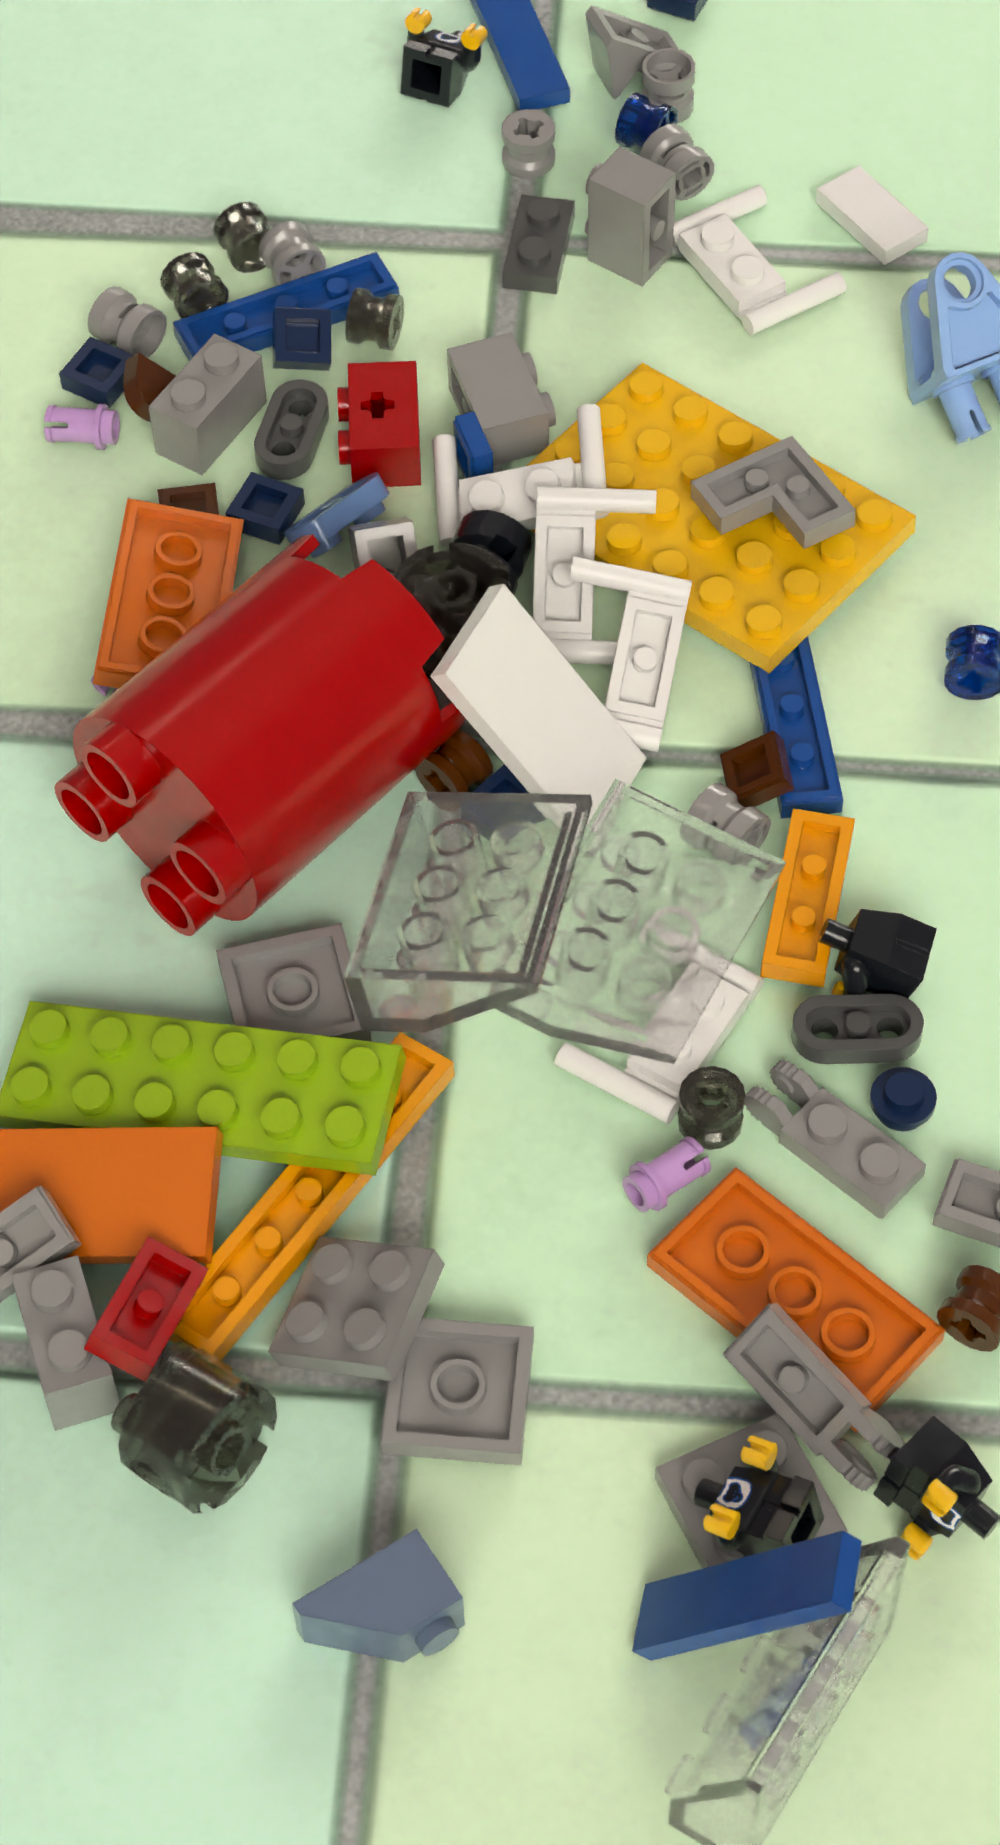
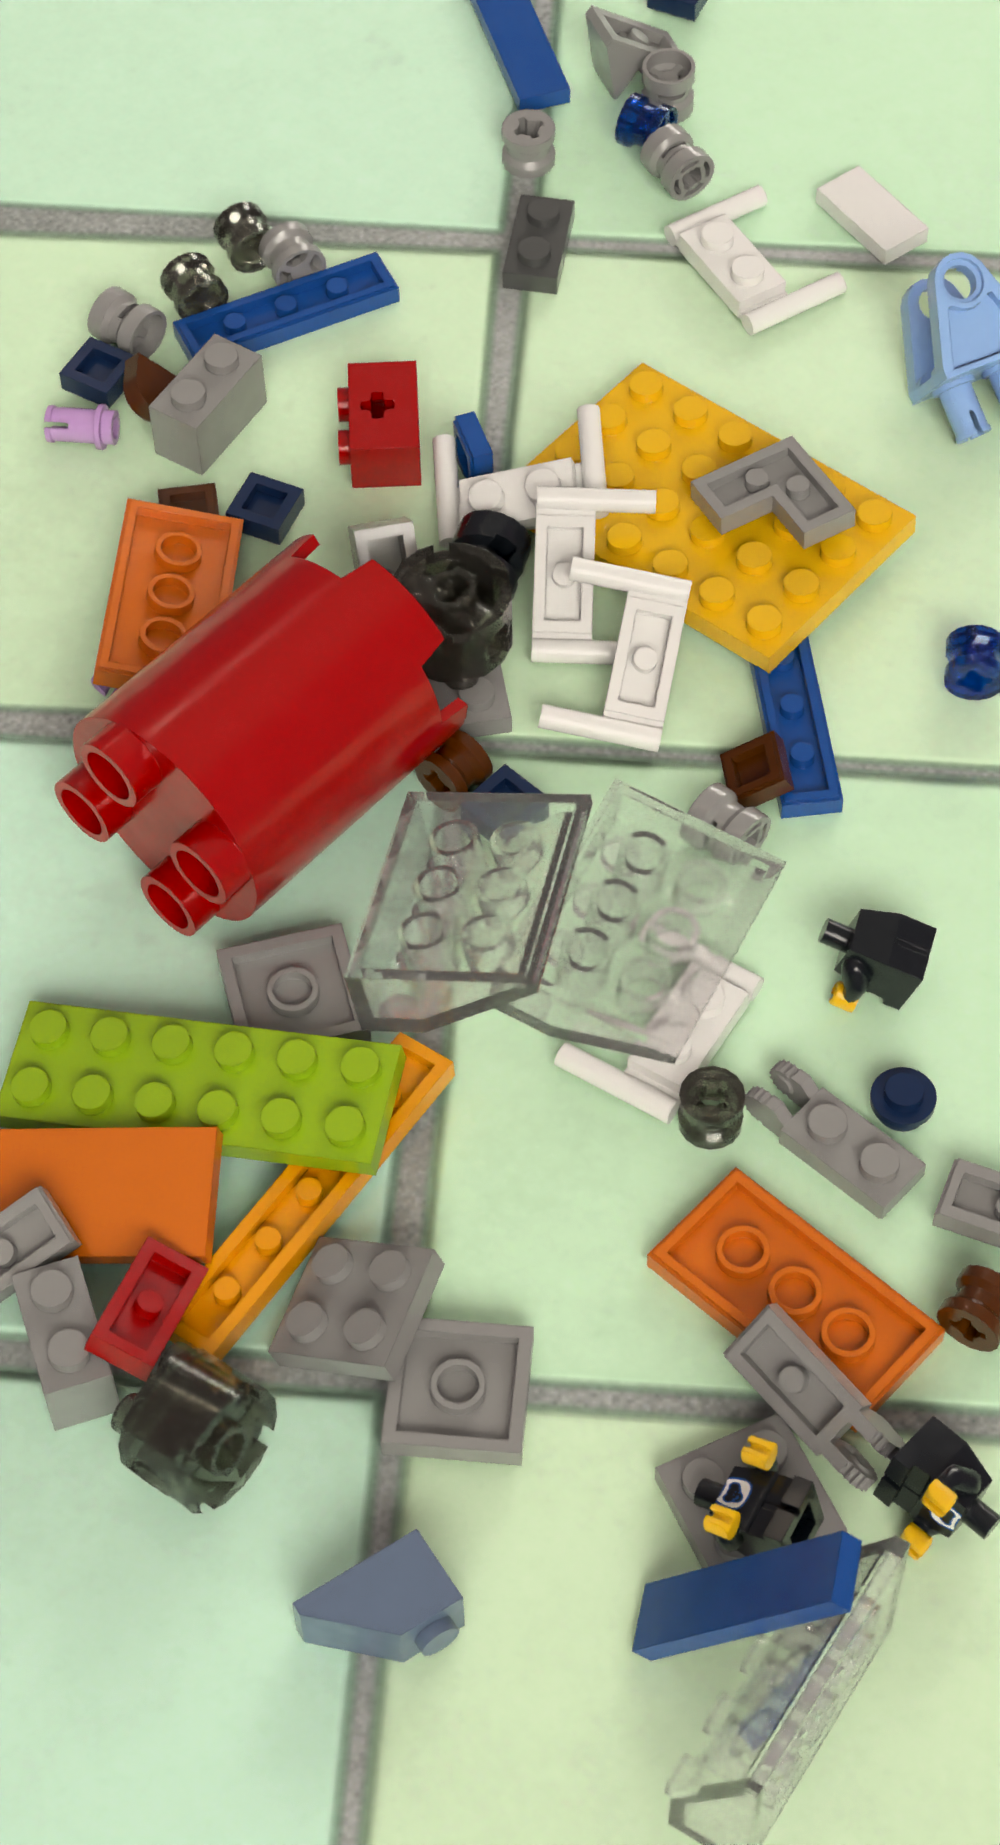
dark grey plate [254,380,329,480] -> none
dark blue plate [273,307,331,371] -> none
medium blue plate [284,472,390,558] -> none
clear smoke wheel [345,287,404,351] -> none
black piece [400,7,488,108] -> none
white tile [430,584,647,850] -> none
light grey brick [447,332,556,466] -> none
light grey brick [585,146,676,287] -> none
lavender pin [622,1136,711,1212] -> none
light orange plate [760,808,855,988] -> none
dark grey plate [791,994,924,1064] -> none

